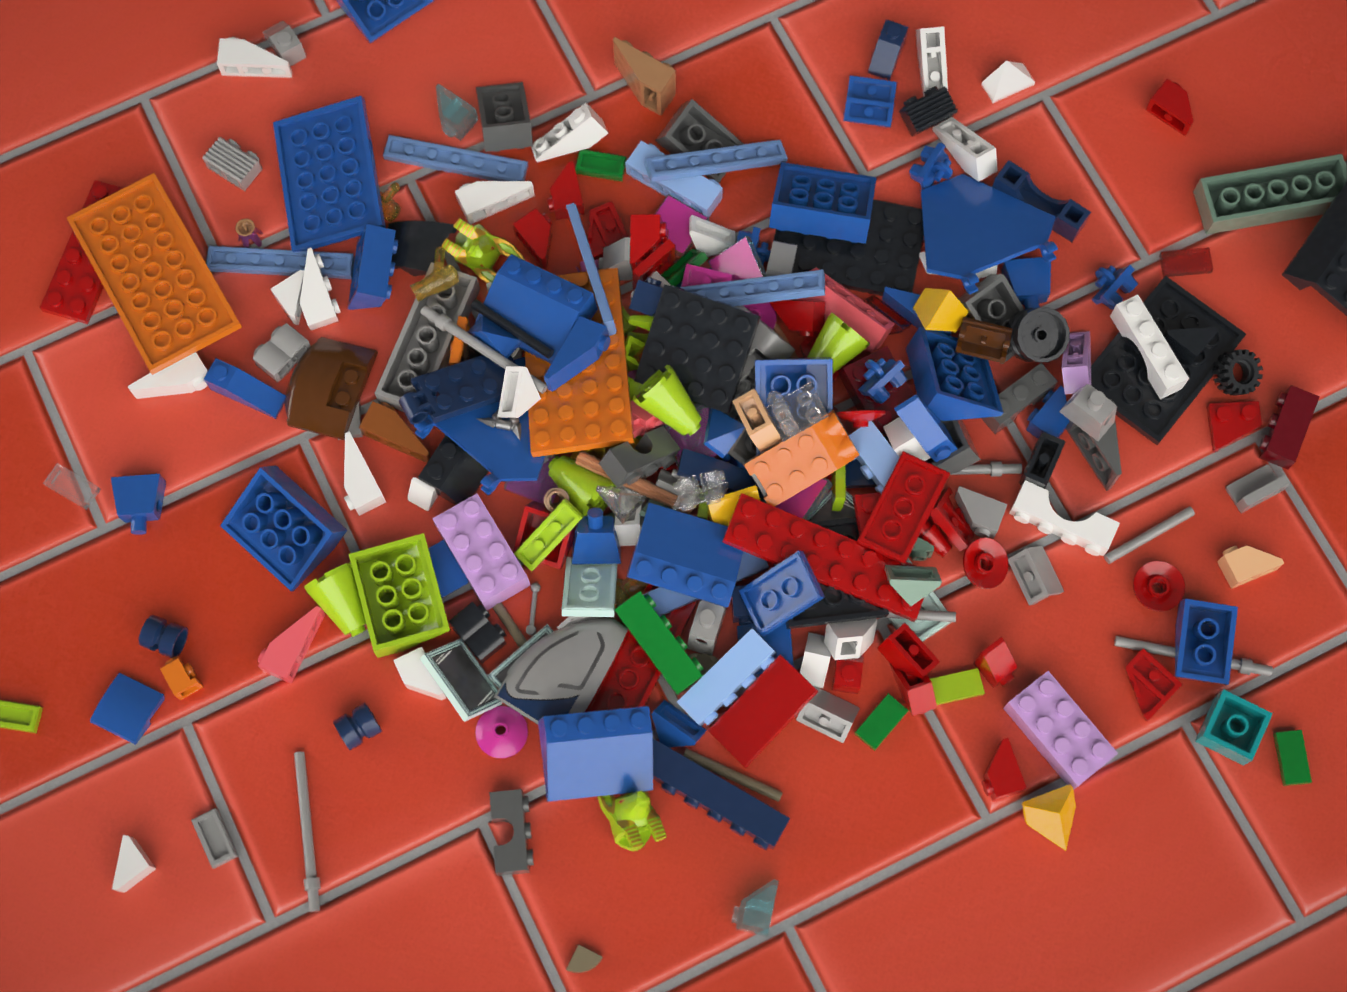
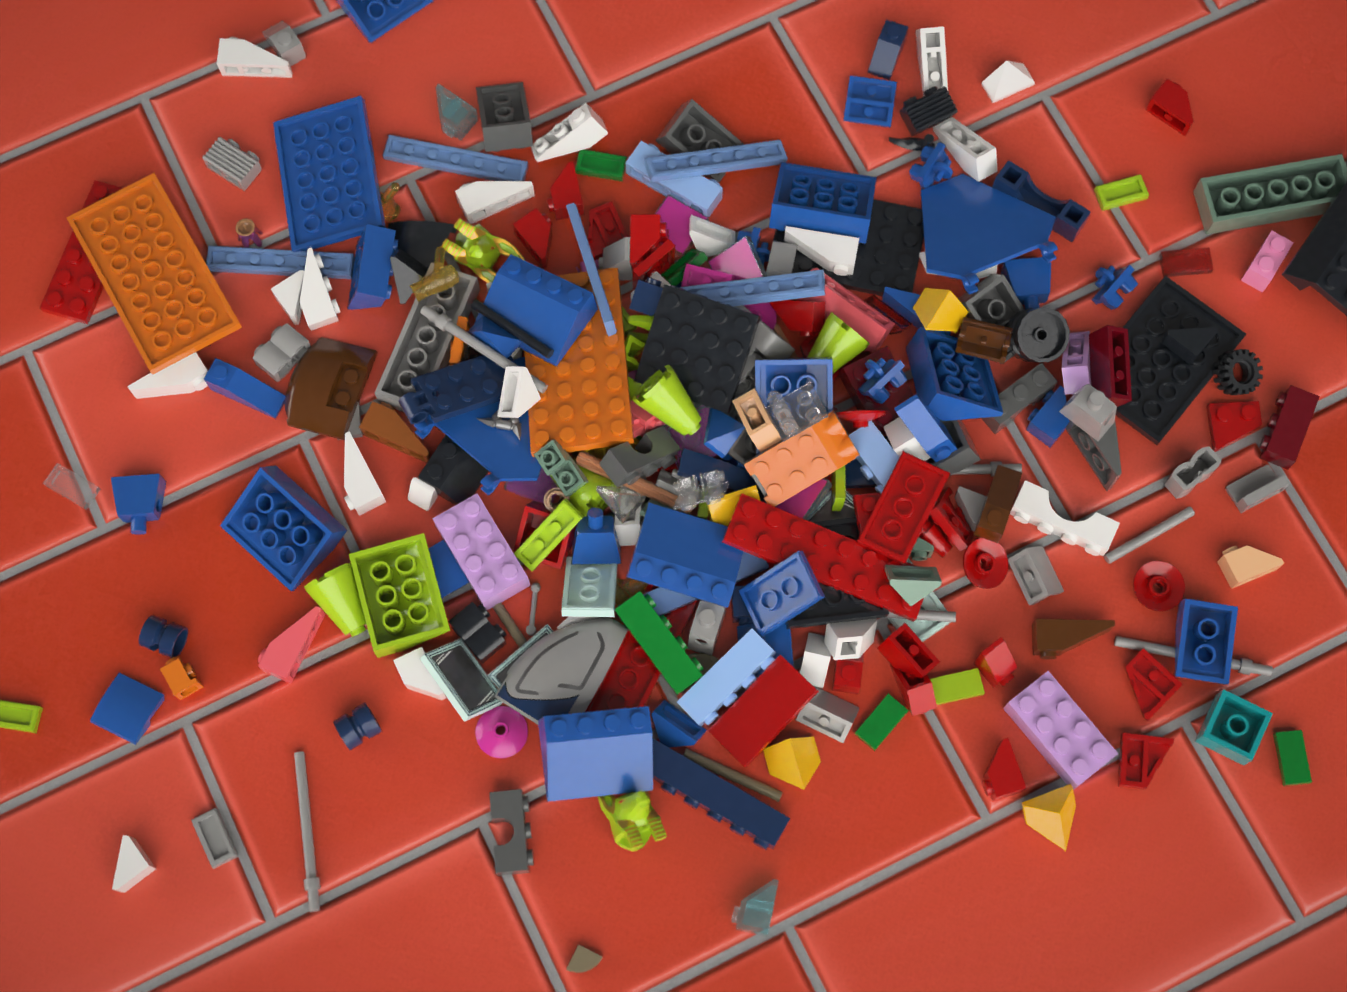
blue slope [544,316,611,392] -> none
medium nougat slope [613,37,676,116] -> none
black brick [1019,432,1065,489] -> none
white arch [1110,294,1189,399] -> none
none -> slope [390,249,428,304]
none -> sand green slope [534,439,589,497]
none -> yellow slope [763,737,821,790]
none -> white slope [784,226,859,276]
none -> black bar [889,134,935,151]
none -> reddish brown slope [973,465,1022,543]
none -> reddish brown slope [1032,619,1115,659]
none -> dark red brick [1089,325,1132,407]
none -> lime tile [1094,174,1149,211]
none -> red wing [1118,732,1174,790]
none -> light grey brick [1164,446,1222,499]
none -> bright pink brick [1241,231,1294,293]

